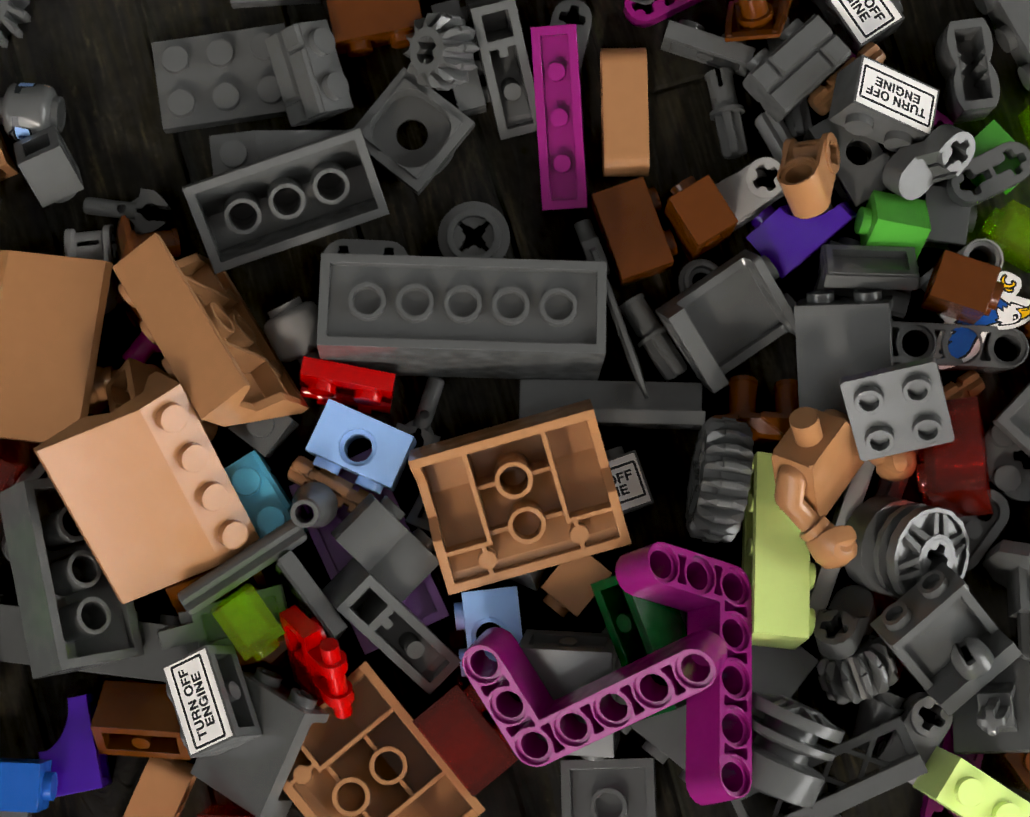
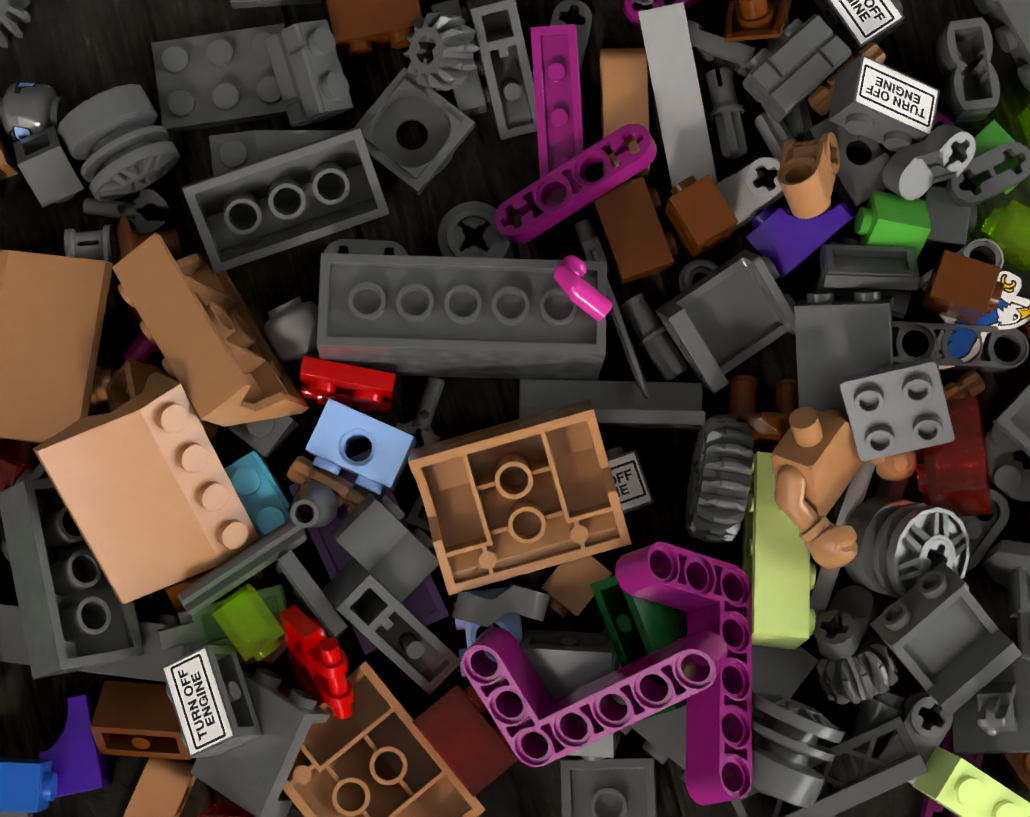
dark grey hinge [950,637,994,680] -> none
none -> dark grey wheel [57,84,181,202]
none -> dark grey piece [452,584,551,628]
none -> magenta beam [494,124,657,244]
none -> dark pink arm [554,255,613,321]
none -> light grey tile [638,2,718,188]

